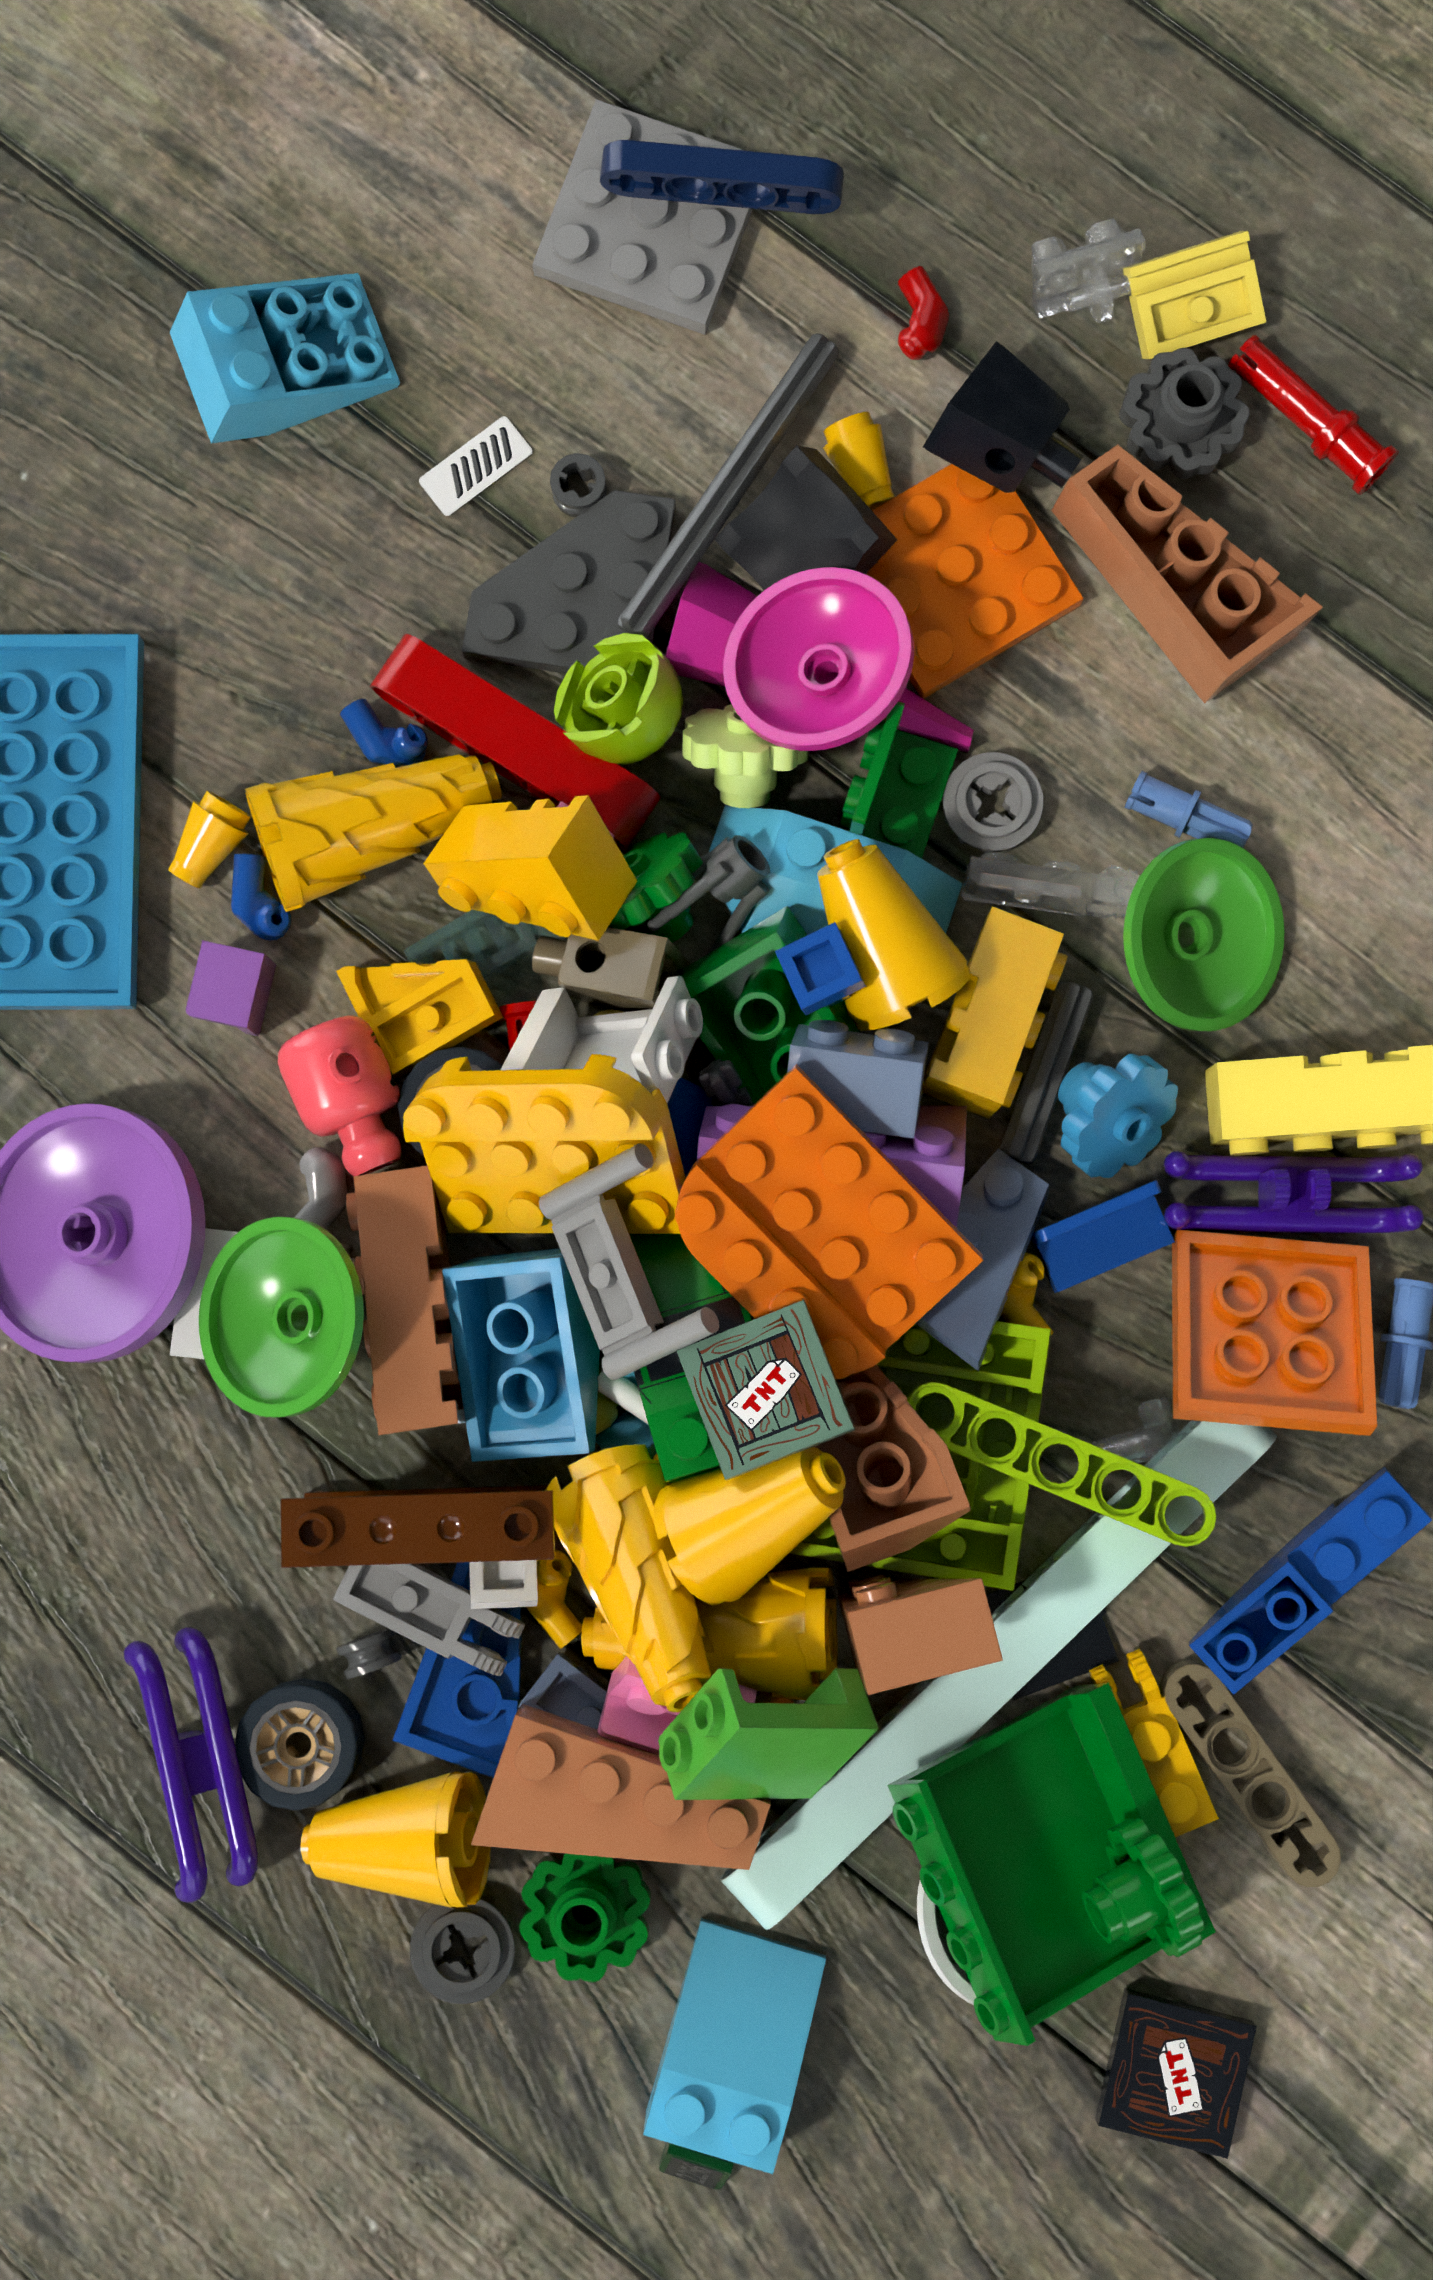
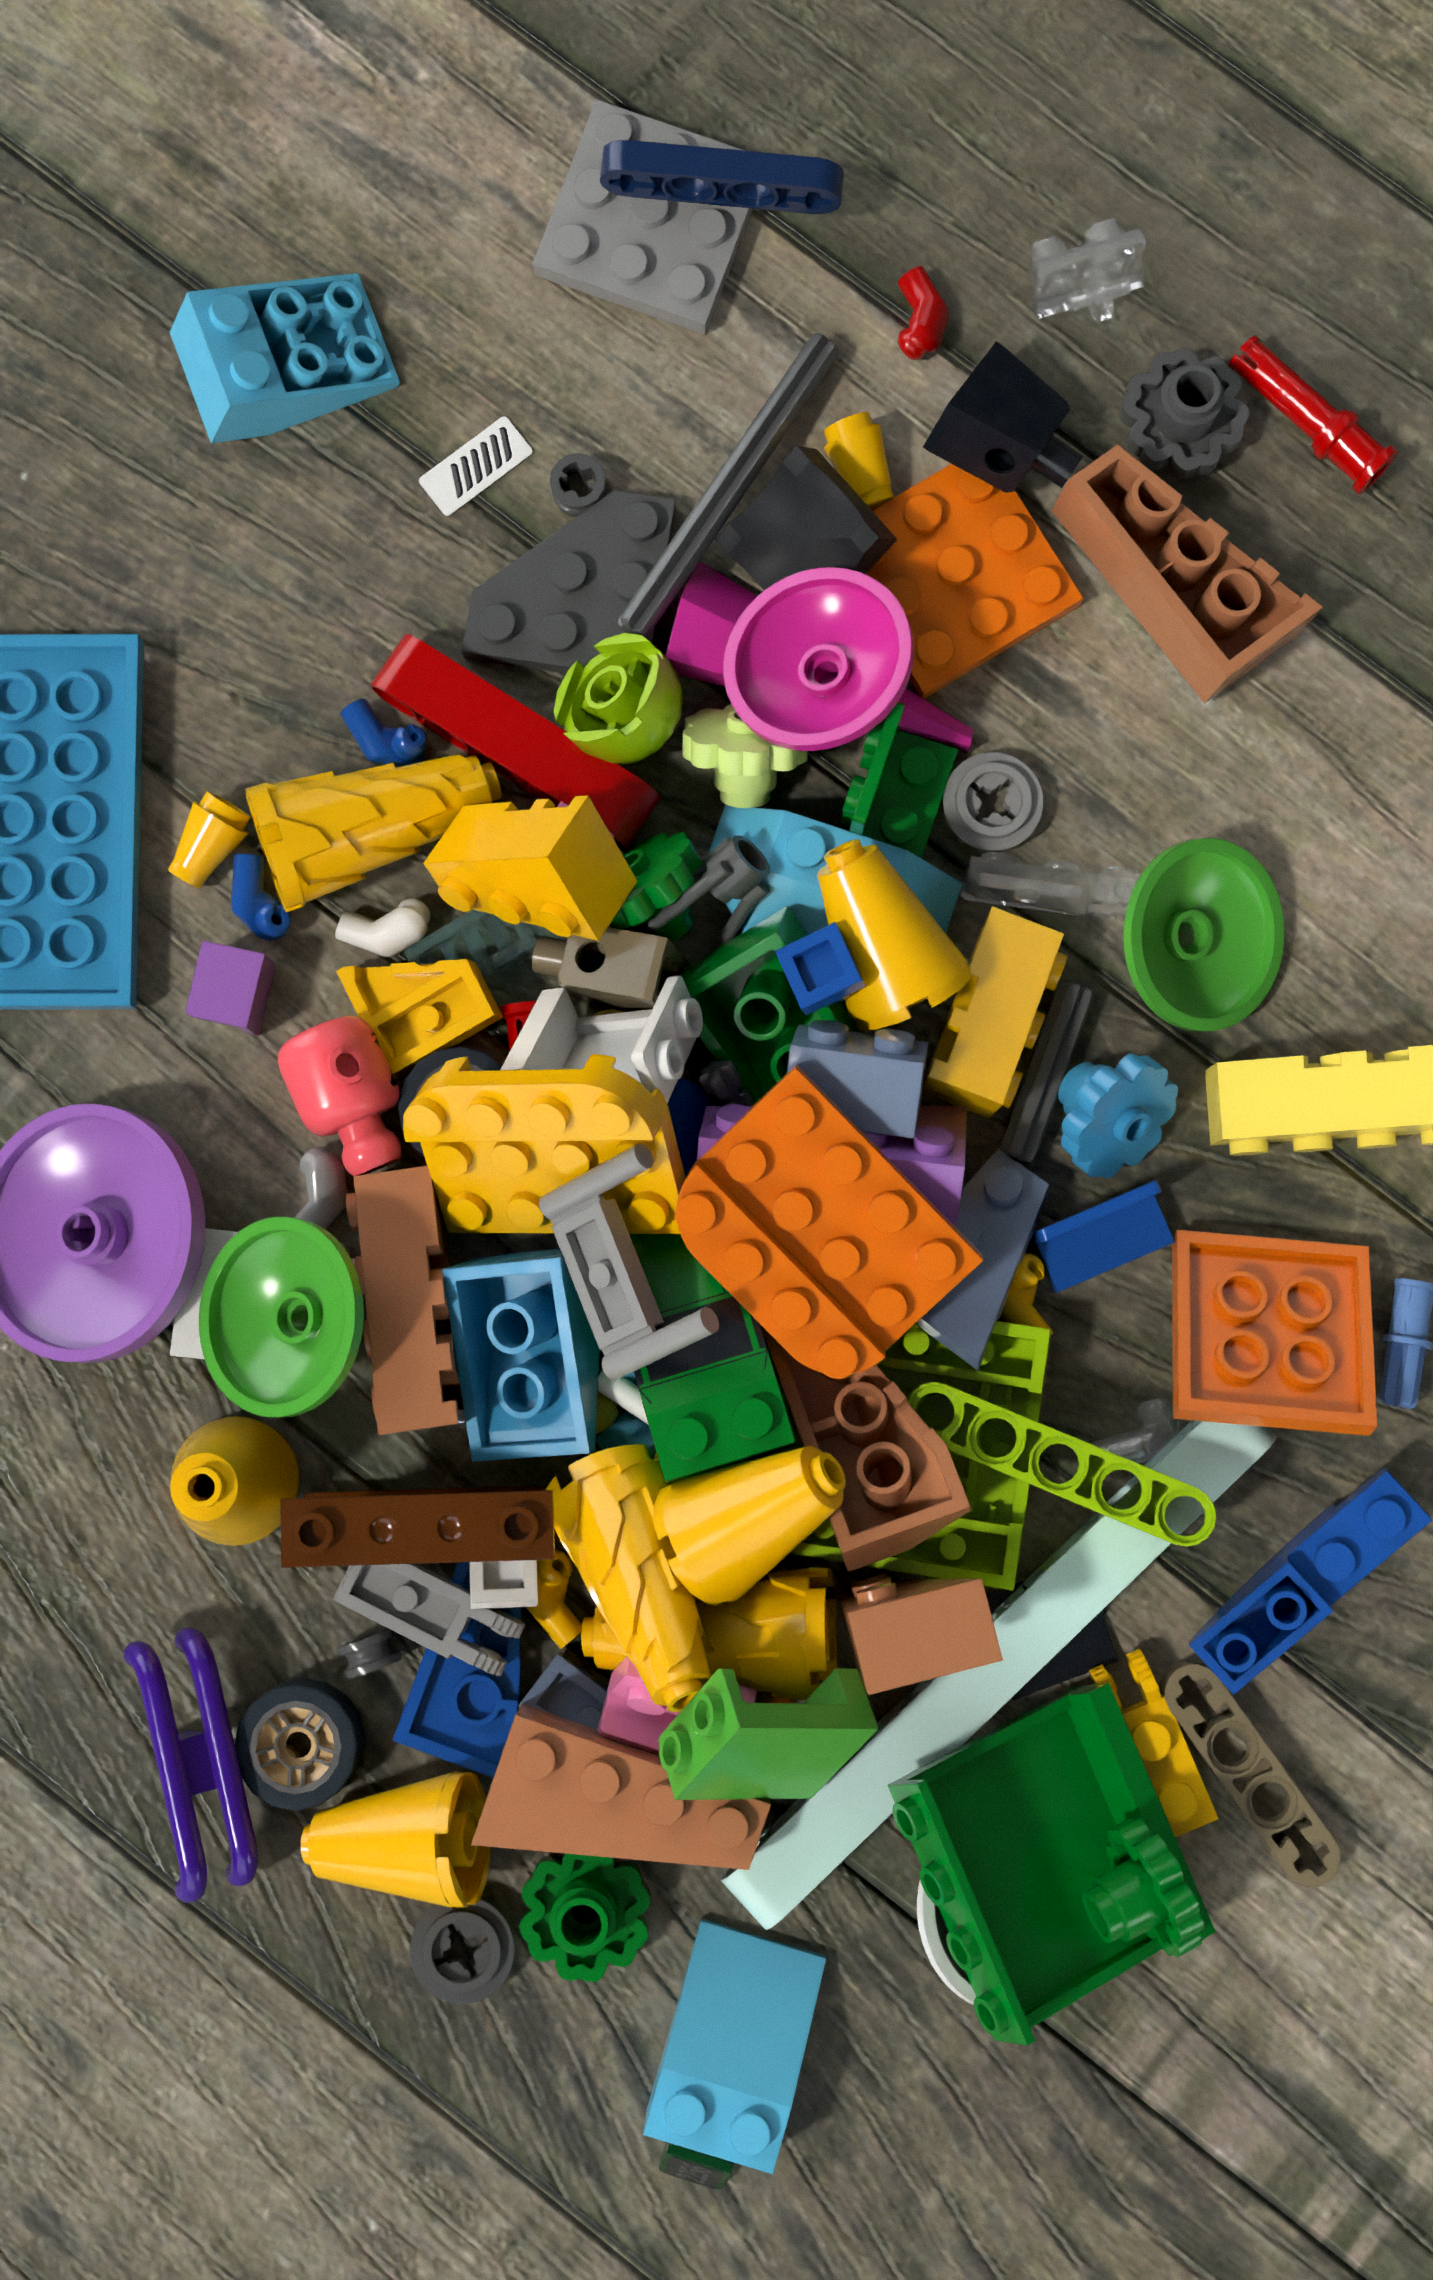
tile [677,1300,856,1480] -> none
black tile [1095,1988,1257,2159] -> none
light yellow plate [1123,231,1266,359] -> none
medium blue axle [1124,771,1253,848] -> none
dark purple piece [1164,1151,1424,1233] -> none
none -> yellow cone [170,1416,301,1546]
none -> white arm [335,898,431,957]

